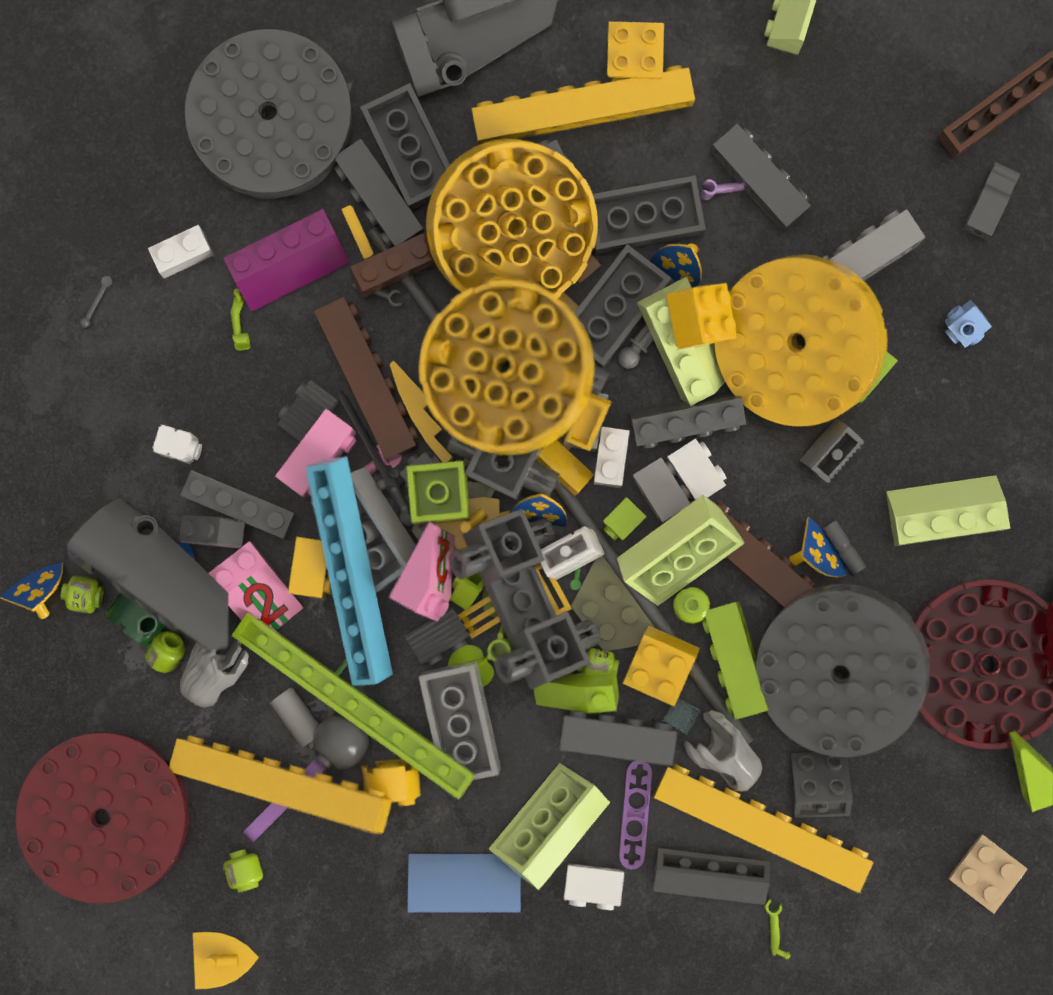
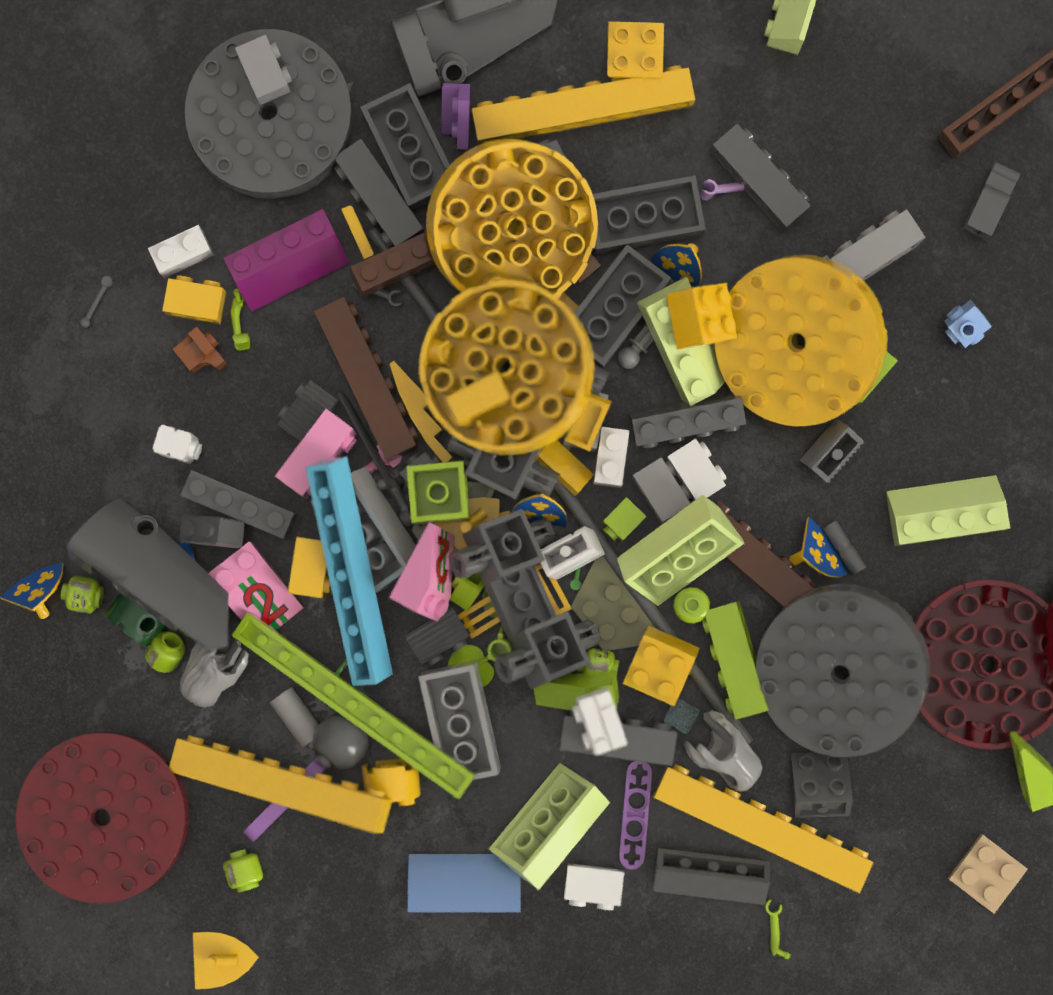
none -> yellow brick [162,276,226,324]
none -> dark orange brick [173,327,227,374]
none -> light grey brick [235,35,292,105]
none -> medium lavender bracket [441,83,470,149]
none -> yellow tile [446,372,511,424]
none -> white brick [572,687,627,755]

